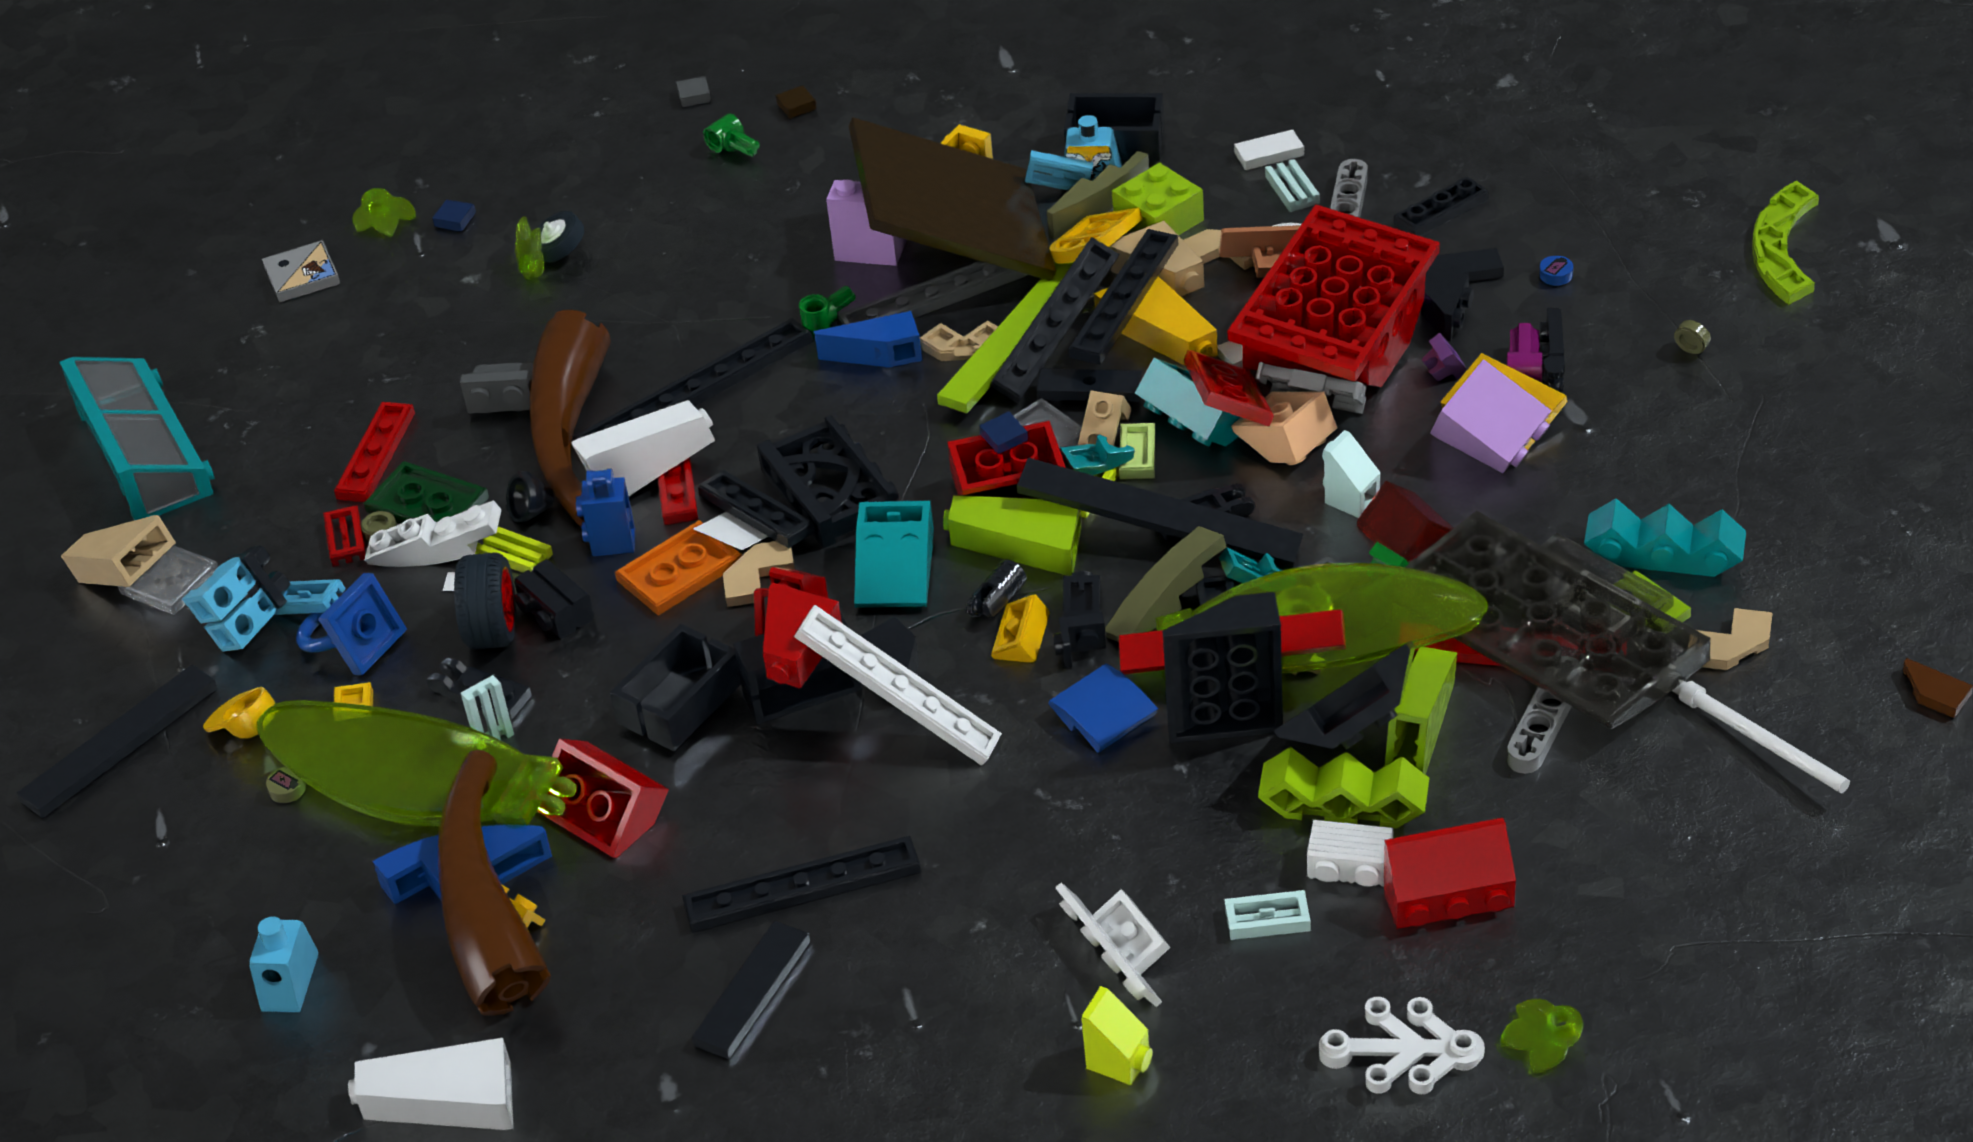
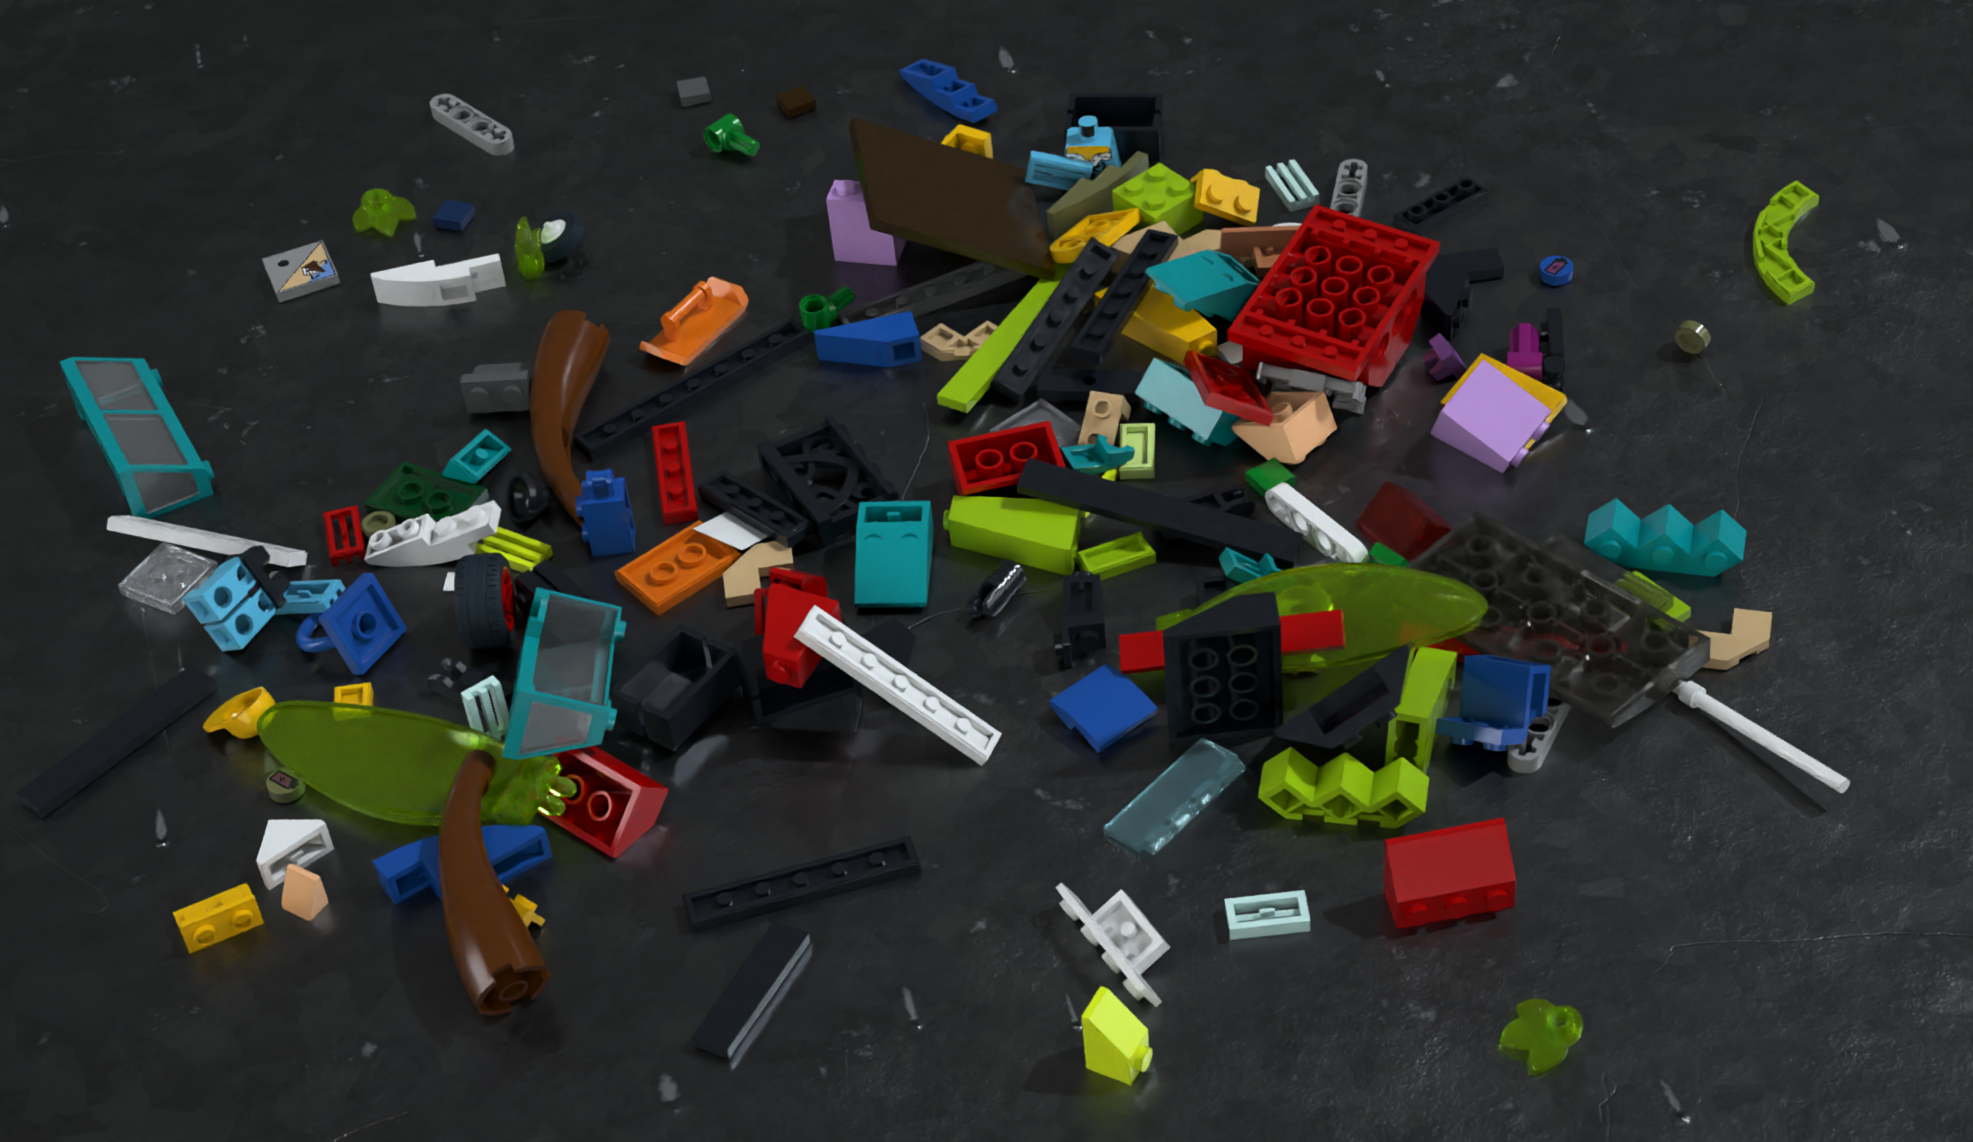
tan slope [61,515,176,587] -> none
medium azure torso [250,917,319,1013] -> none
red tile [334,402,415,502] -> none
white slope [348,1038,513,1130] -> none
white slope [571,400,715,496] -> none
dark blue tile [979,411,1028,454] -> none
yellow slope [991,594,1050,663] -> none
olive slope [1105,526,1227,642] -> none
white tile [1234,129,1304,170] -> none
white brick [1307,820,1393,887] -> none
white plant [1319,997,1485,1094] -> none
light aqua slope [1322,430,1380,519] -> none
reddish brown tile [1902,658,1973,718] -> none
none -> white tile [107,515,307,567]
none -> yellow bracket [173,882,264,954]
none -> white slope [256,819,334,890]
none -> light nougat slope [281,863,329,921]
none -> white slope [370,253,506,307]
none -> light grey beam [430,94,515,156]
none -> teal slope [442,428,512,484]
none -> clear windscreen [502,587,627,760]
none -> orange piece [638,277,749,366]
none -> blue slope [899,59,998,123]
none -> lime tile [1075,531,1156,581]
none -> clear light blue windscreen [1103,737,1245,854]
none -> teal slope [1145,249,1261,322]
none -> yellow bracket [1190,168,1260,227]
none -> green tile [1245,458,1295,498]
none -> white beam [1265,482,1370,575]
none -> blue piece [1436,655,1551,751]

